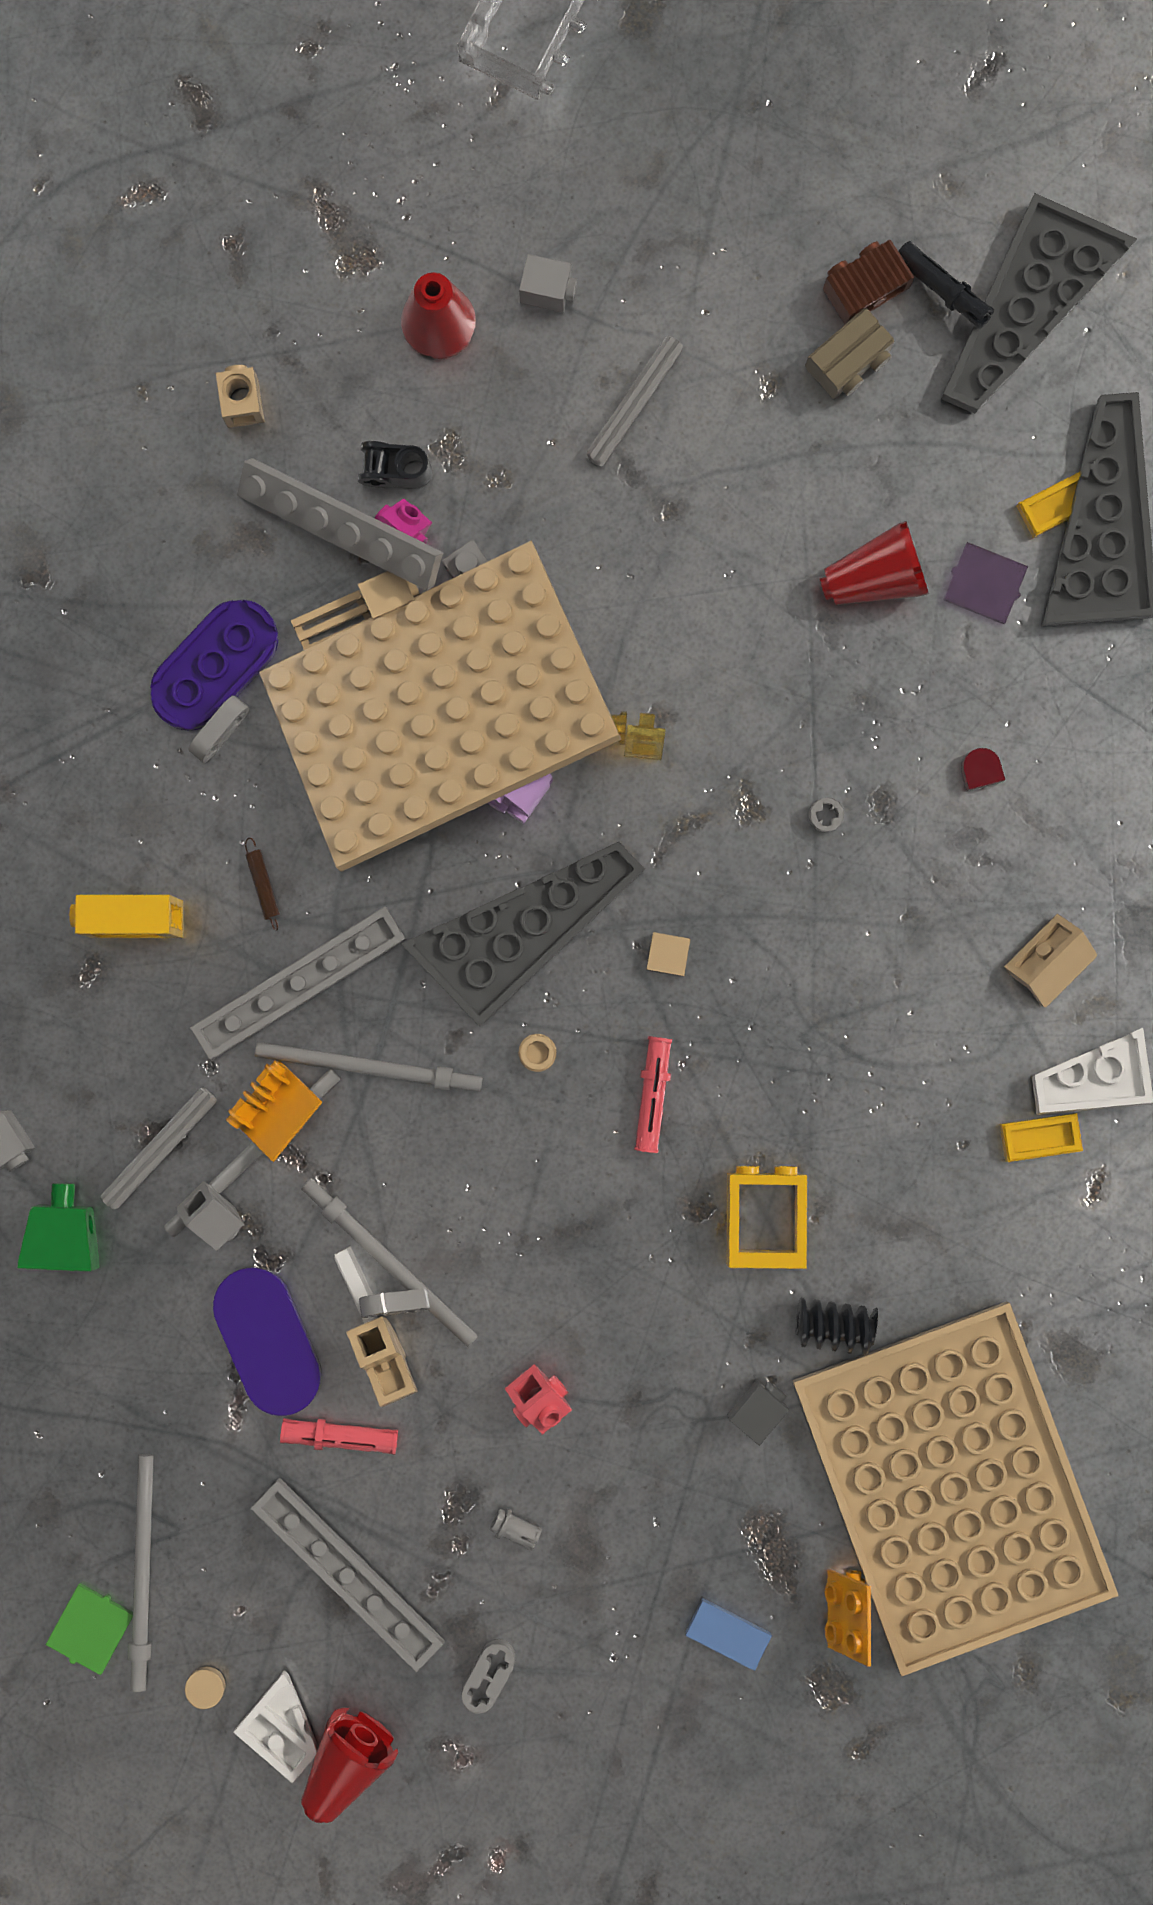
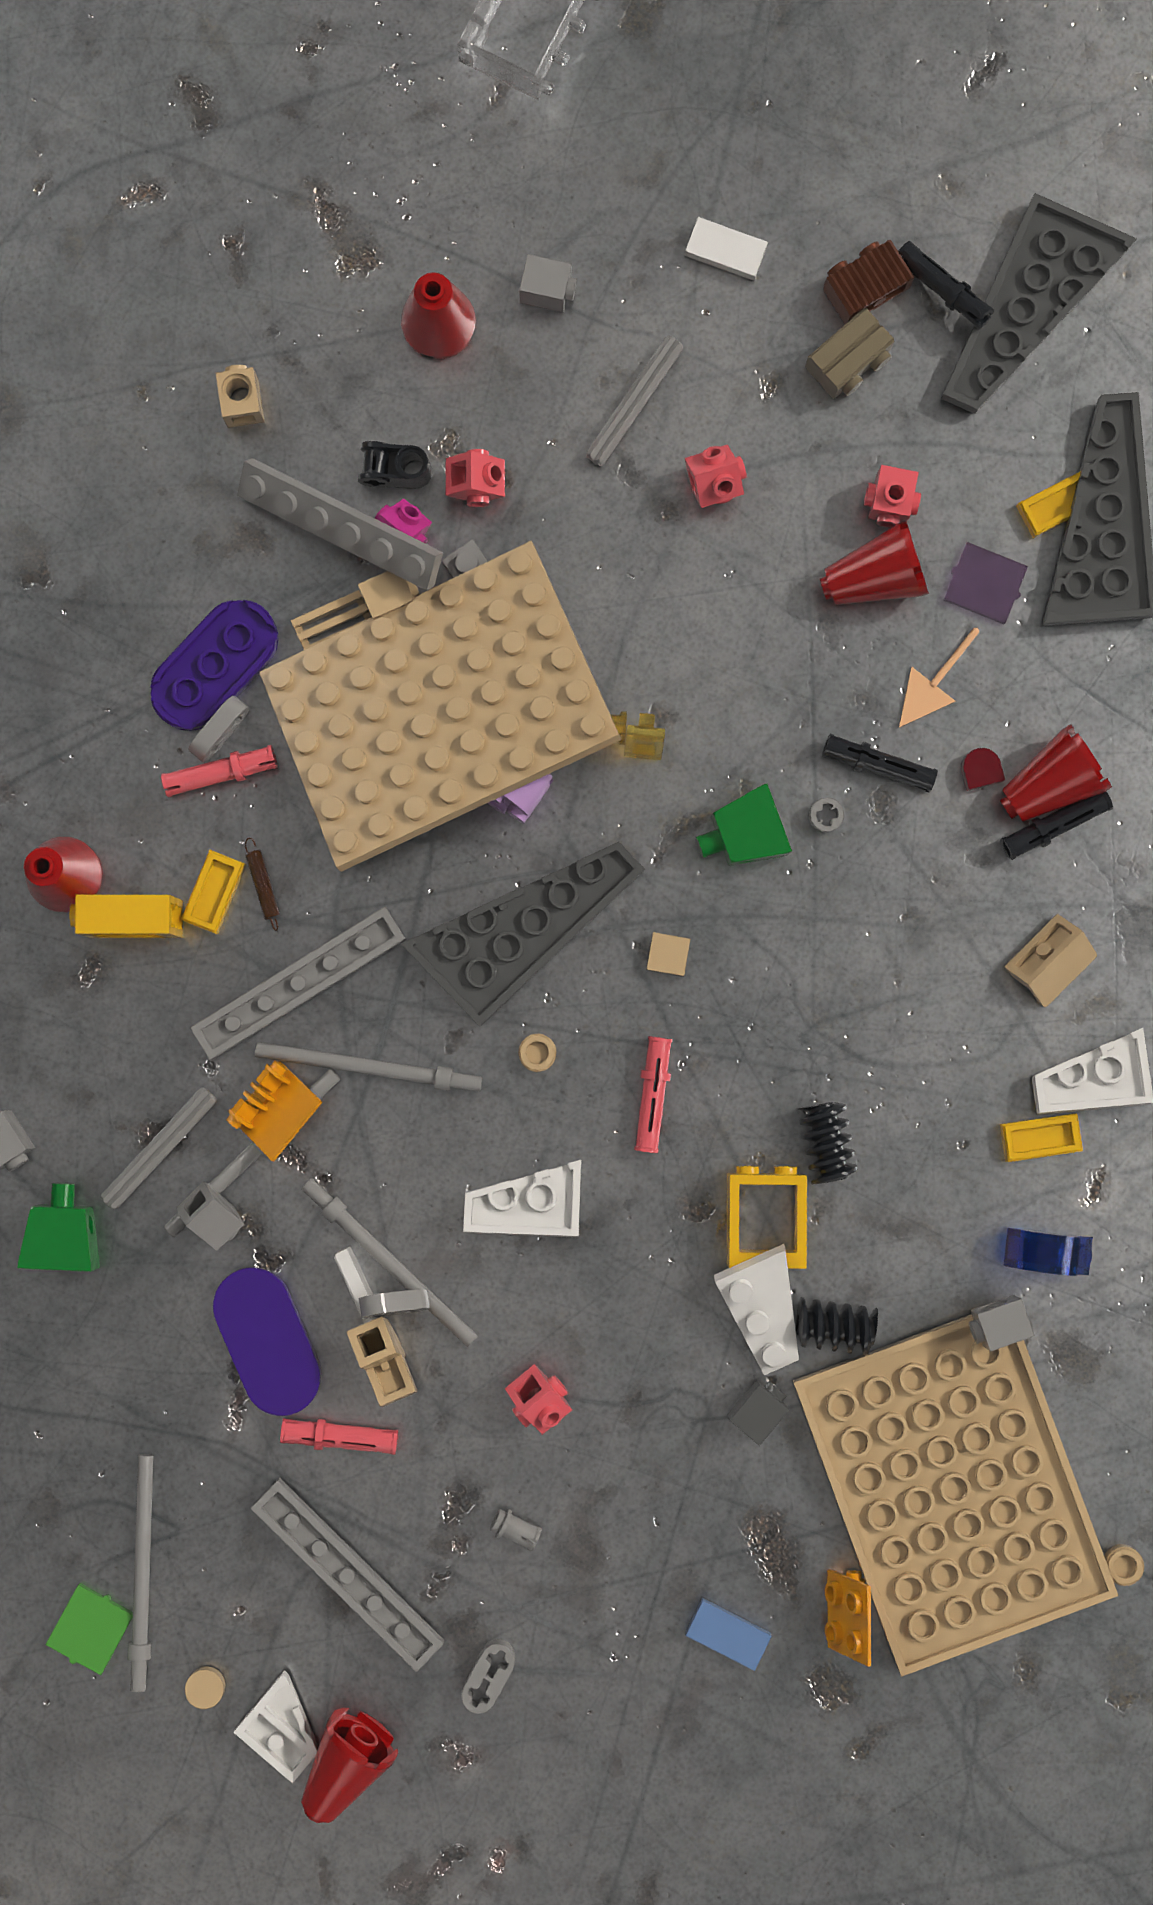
none -> red cone [24,837,103,912]
none -> coral pin [161,745,278,798]
none -> yellow tile [181,849,246,934]
none -> coral brick [446,449,505,507]
none -> white wing [463,1160,581,1237]
none -> white tile [685,217,768,281]
none -> coral brick [685,444,747,508]
none -> green torso [696,783,792,866]
none -> white wing [714,1244,799,1375]
none -> black piece [797,1102,858,1185]
none -> black pin [822,733,938,793]
none -> coral brick [864,465,921,528]
none -> light nougat piece [899,628,979,728]
none -> light grey brick [969,1295,1035,1352]
none -> red cone [1000,724,1112,822]
none -> black pin [1000,792,1113,860]
none -> clear blue brick [1004,1228,1093,1276]
none -> tan tile [1104,1544,1144,1586]

